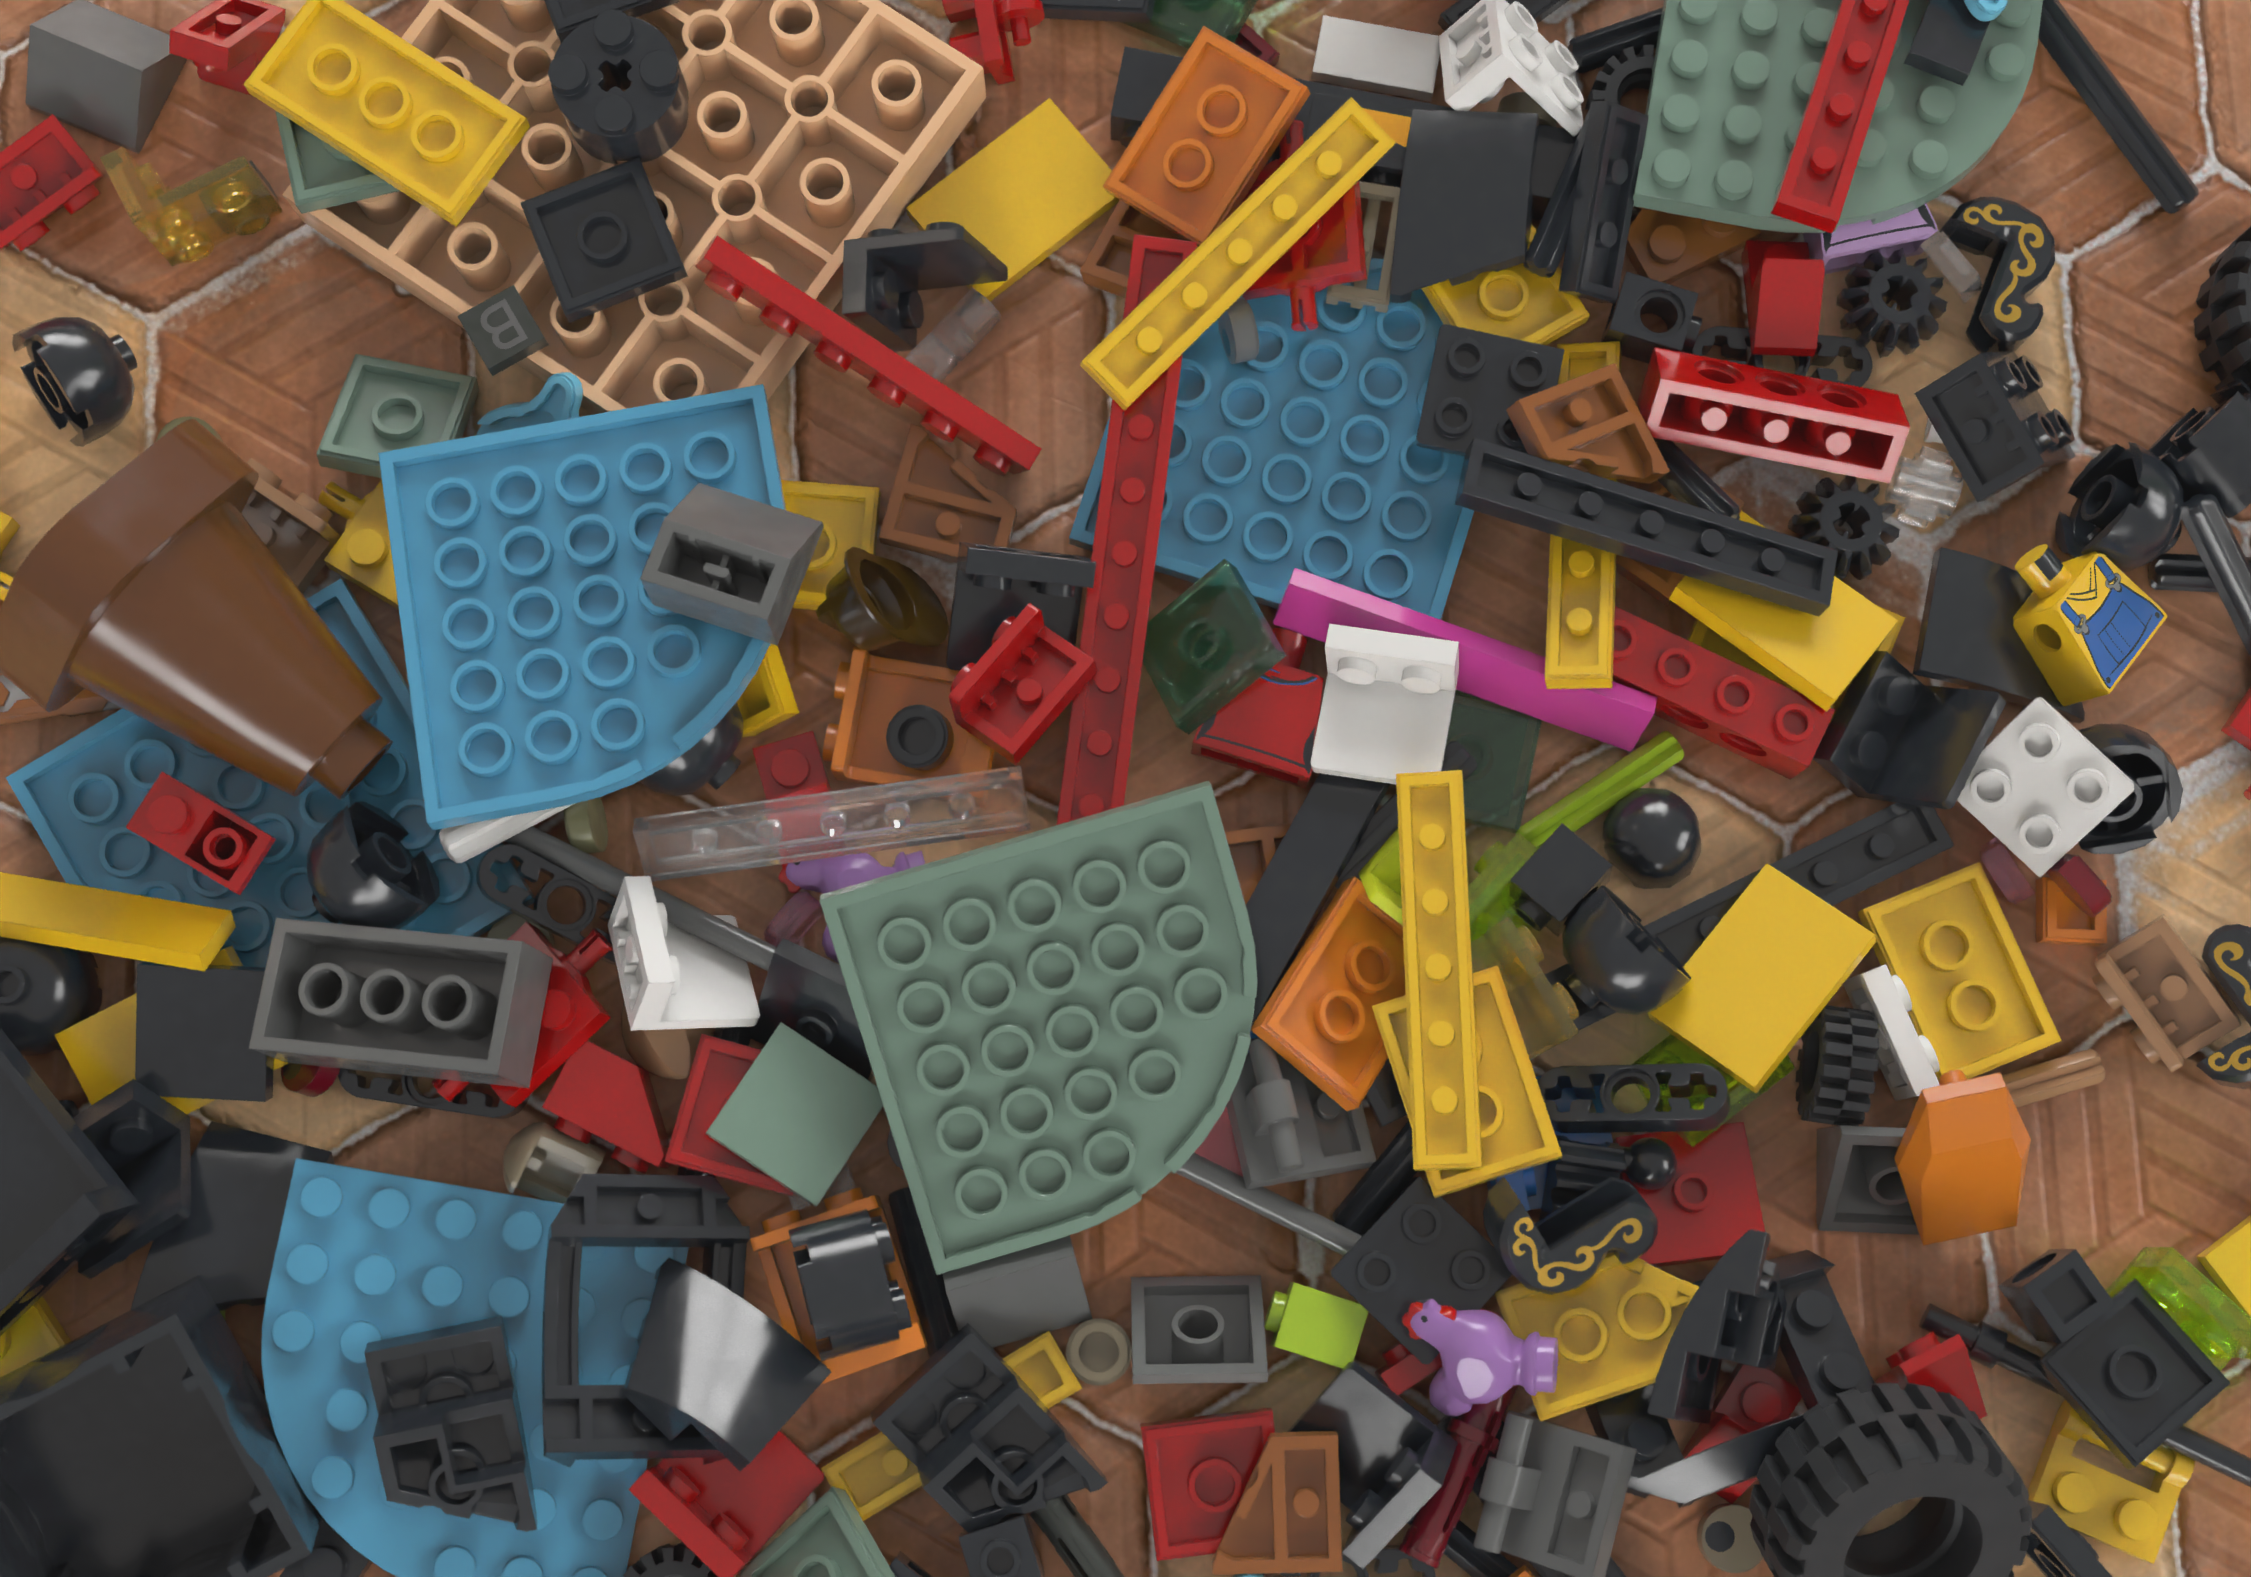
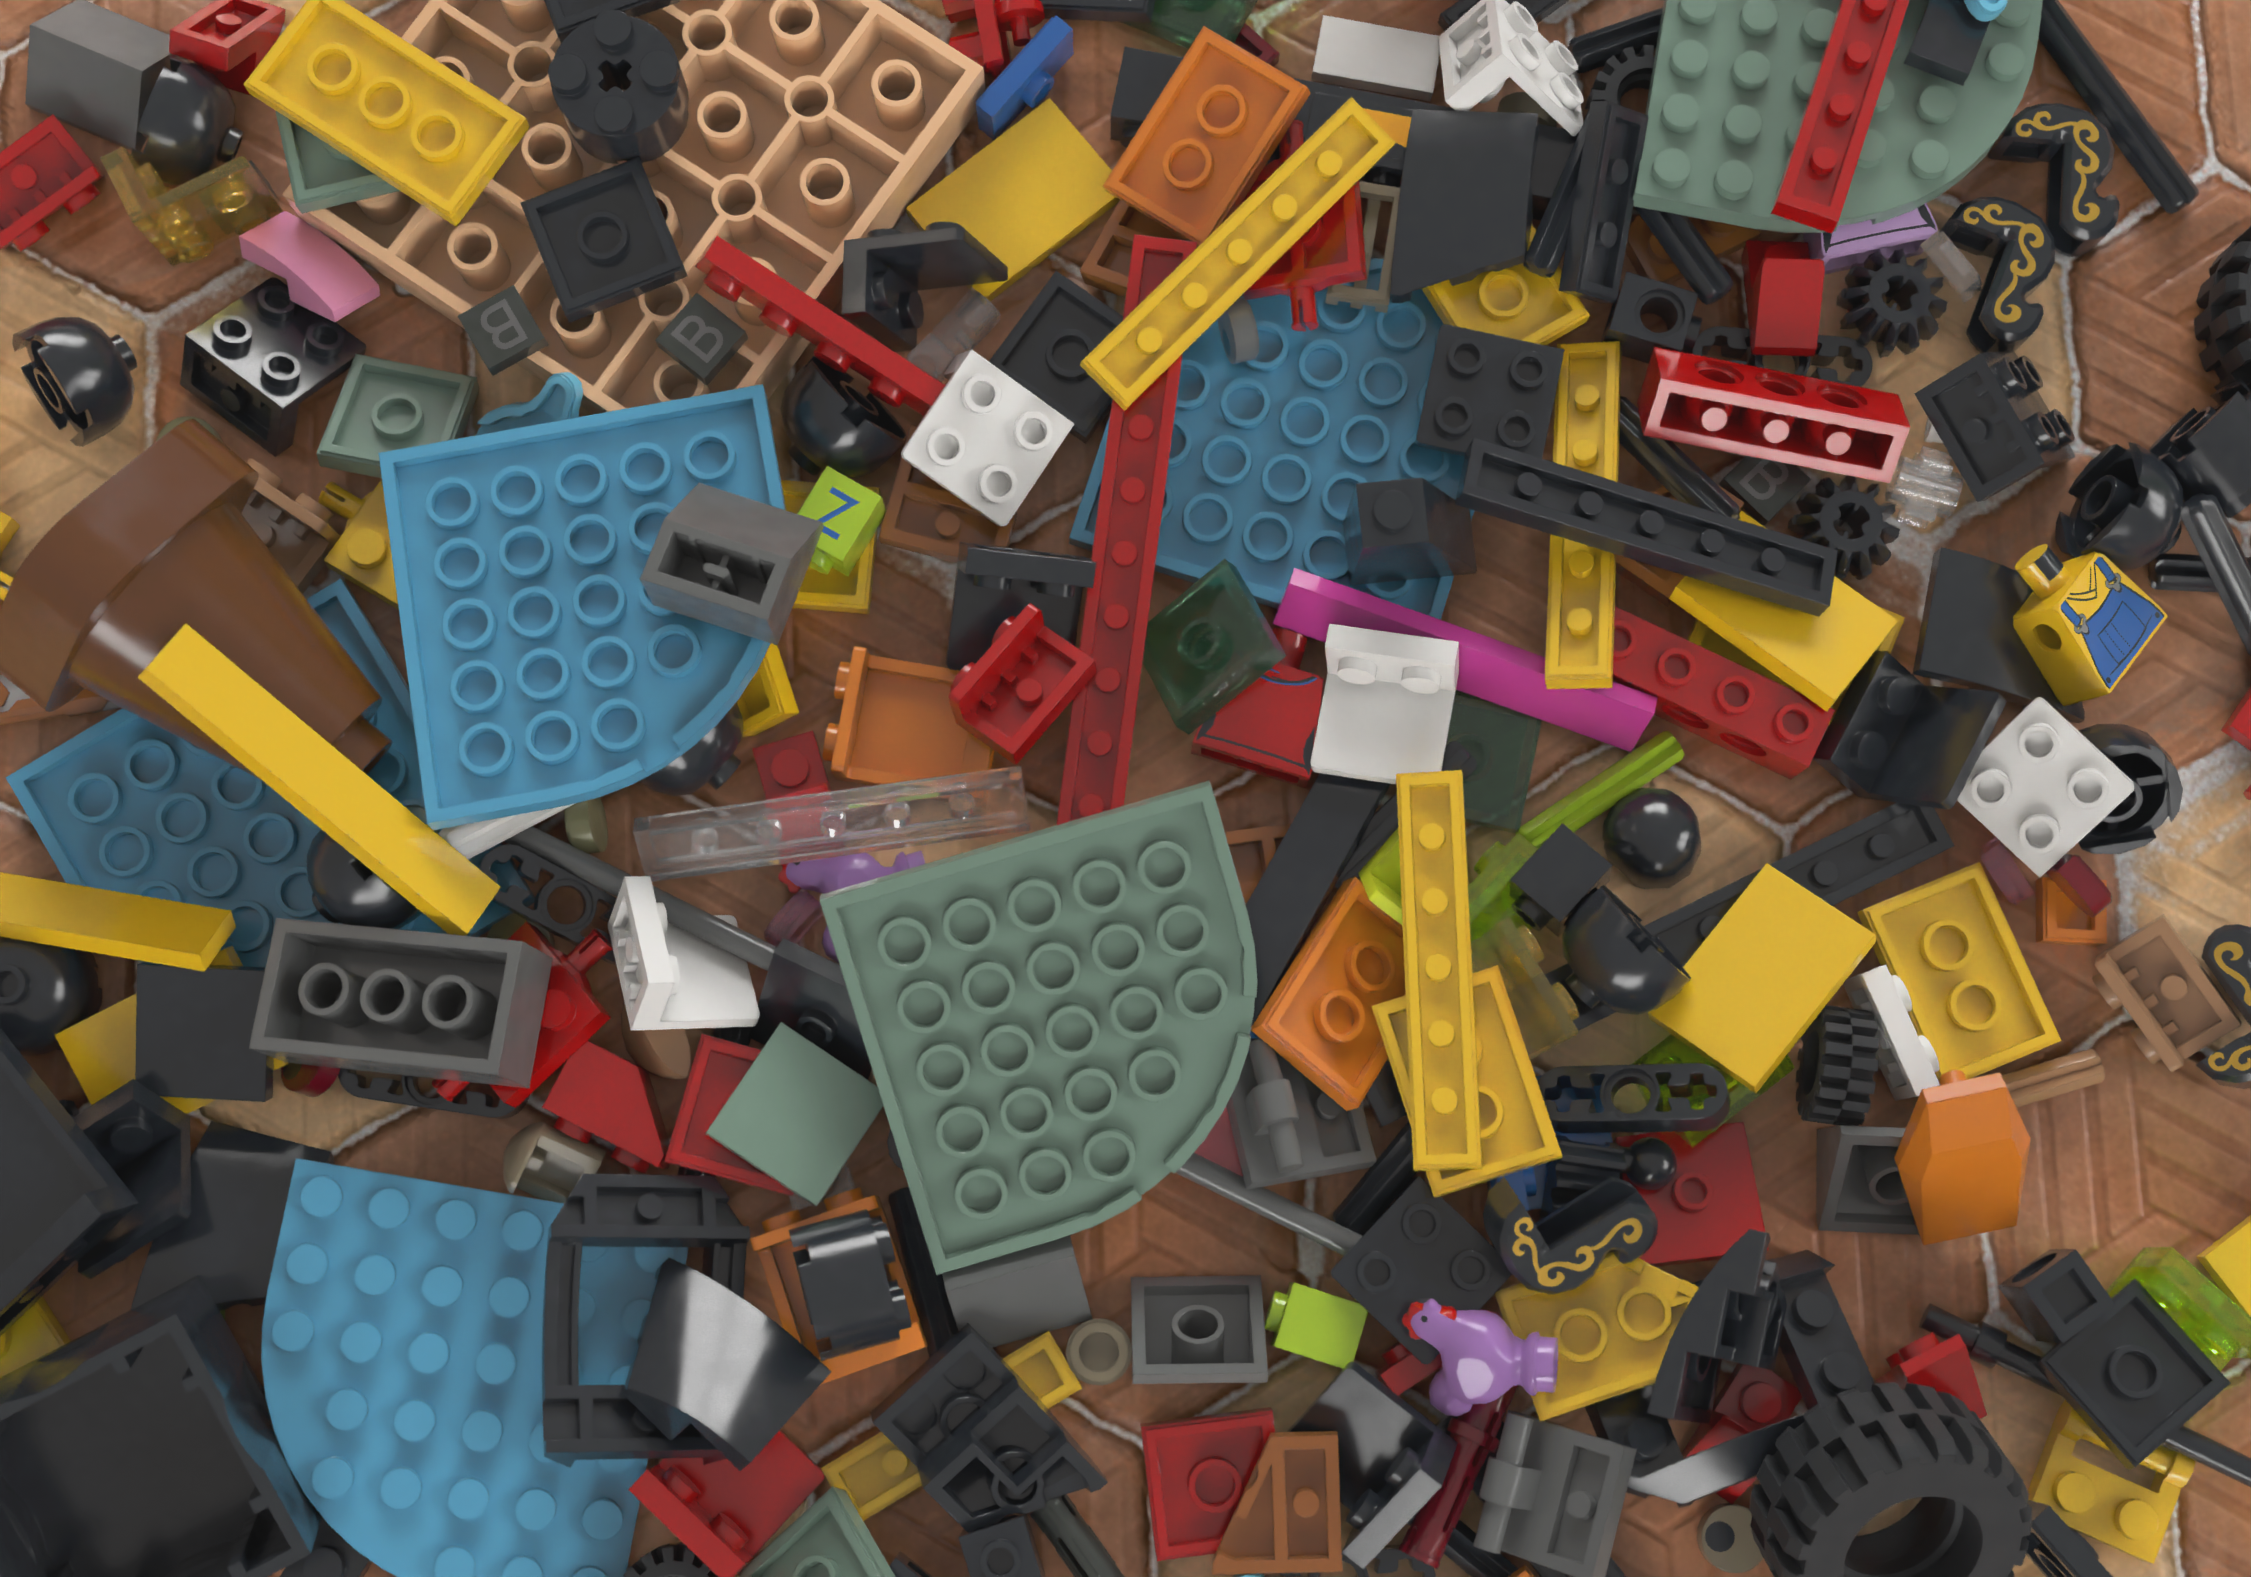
red slope [126,772,276,895] -> none
black slope [364,1316,538,1532] -> none
dark brown piece [816,547,949,651] -> none
black tile [886,705,954,770] -> none
dark orange wing [1506,363,1670,484] -> none
none -> black cylinder [129,55,244,186]
none -> yellow tile [137,624,501,936]
none -> black bracket [180,277,366,457]
none -> bright pink slope [239,211,380,322]
none -> pearl dark grey tile [655,293,748,385]
none -> black cylinder [780,355,906,479]
none -> lime brick [797,466,886,576]
none -> white bracket [901,349,1074,526]
none -> blue plate [976,15,1073,140]
none -> black plate [989,271,1123,444]
none -> black slope [1343,478,1477,585]
none -> black axle [1634,206,1733,305]
none -> pearl dark grey tile [1719,456,1811,526]
none -> black animal [1988,103,2120,257]

